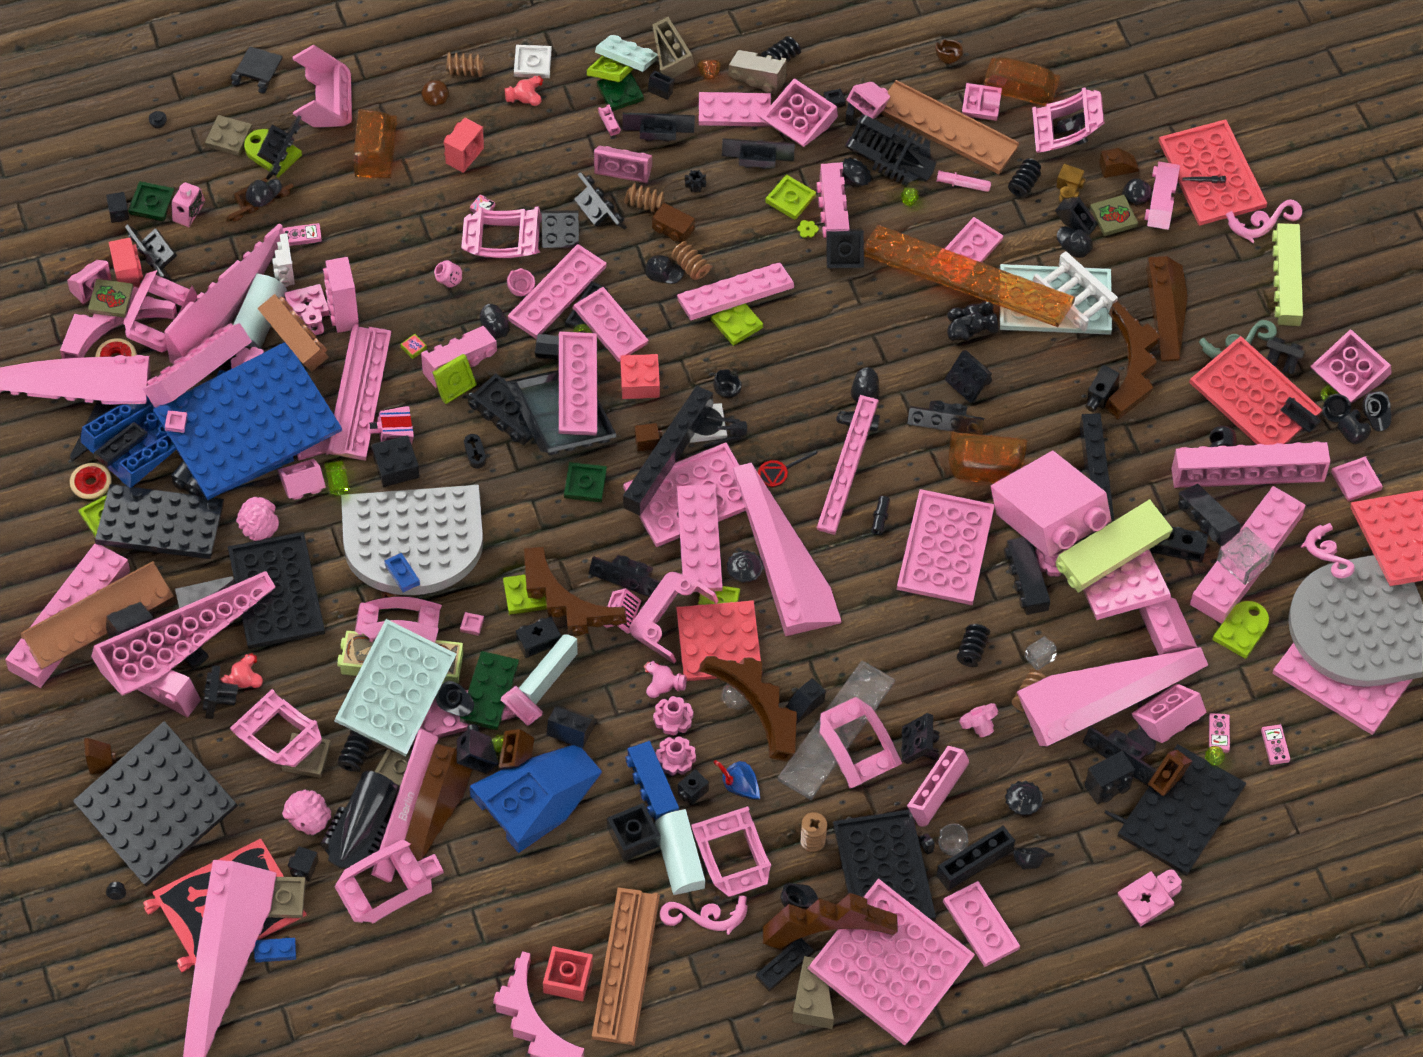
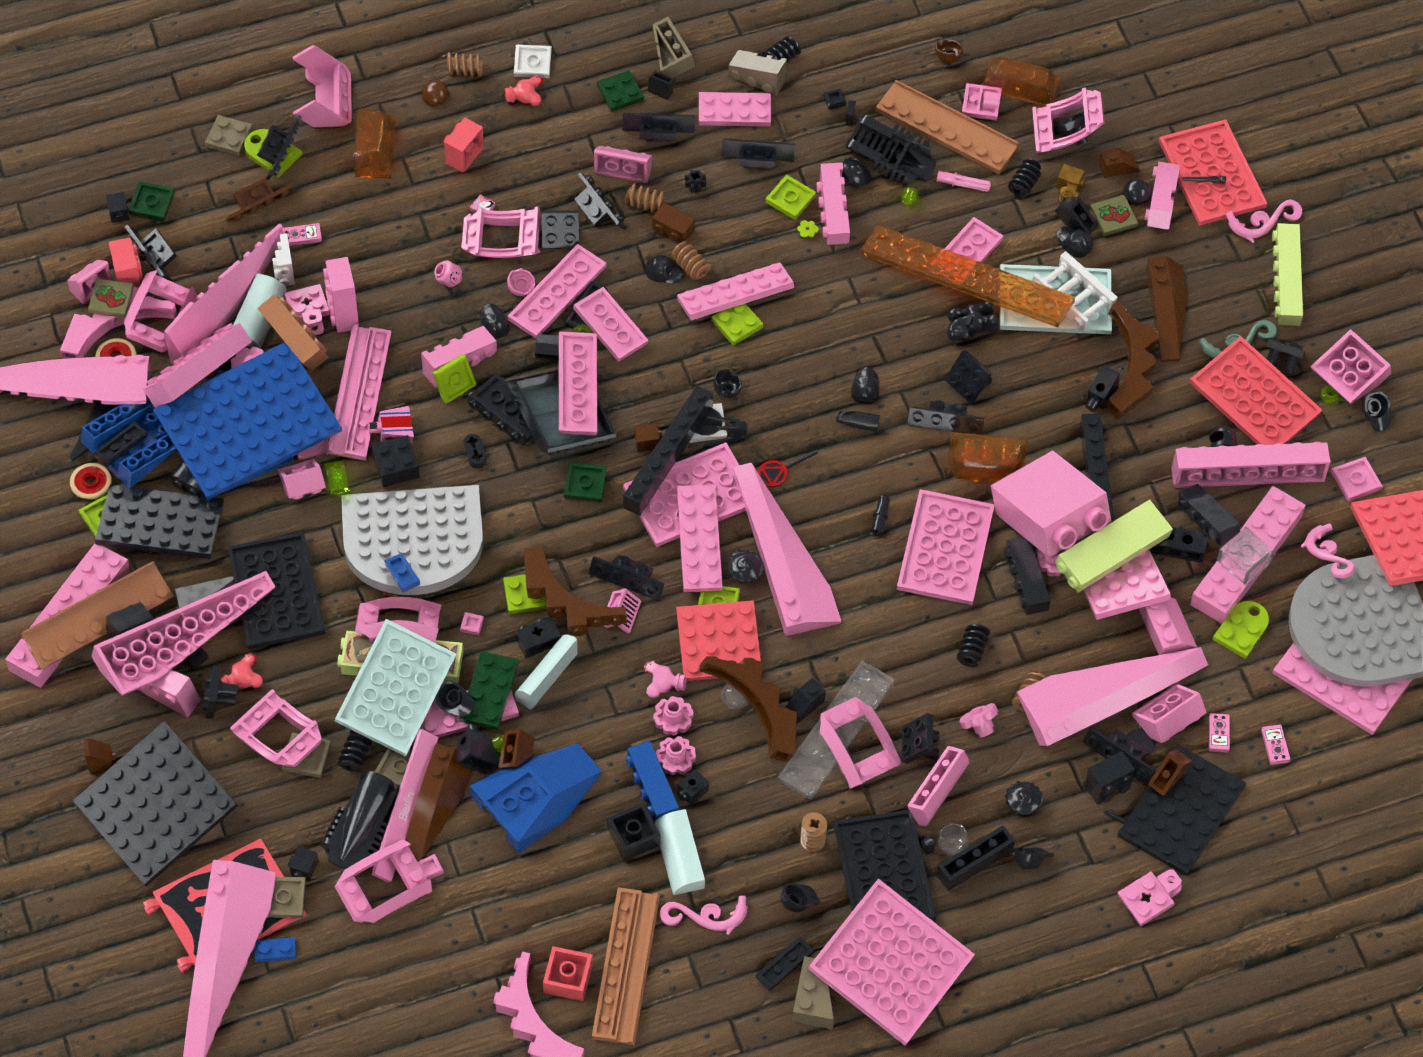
black plate [106,882,126,900] -> none
black plate [149,111,167,128] -> none
bright pink tile [165,410,188,433] -> none
bright pink torso [172,182,205,227] -> none
black flag [231,46,283,94] -> none
bright pink hair [236,497,279,541] -> none
black piece [246,179,282,207] -> none
bright pink hair [282,789,331,835] -> none
tile [400,334,427,359] -> none
bright pink tile [501,686,543,726] -> none
black slope [546,706,598,748] -> none
lime tile [587,56,634,82] -> none
light aqua plate [595,35,658,72] -> none
bright pink bar [598,105,621,136] -> none
coral brick [620,354,660,399] -> none
bright pink windscreen [630,572,718,664] -> none
bright pink wedge [691,806,771,897] -> none
clear orange cone [697,60,721,79] -> none
blue piece [713,760,760,800] -> none
bright pink slope [761,79,838,147] -> none
reddish brown arch [763,893,898,950] -> none
bright pink tile [817,395,878,535] -> none
black brick [826,229,864,268] -> none
bright pink torso [846,82,890,119] -> none
bright pink plate [943,881,1020,967] -> none
clear brick [1025,636,1057,670] -> none
clear neon green plate [1205,746,1225,766] -> none
black hinge [1280,397,1321,433] -> none
black hair [1322,394,1351,423] -> none
black helmet [1337,409,1371,445] -> none

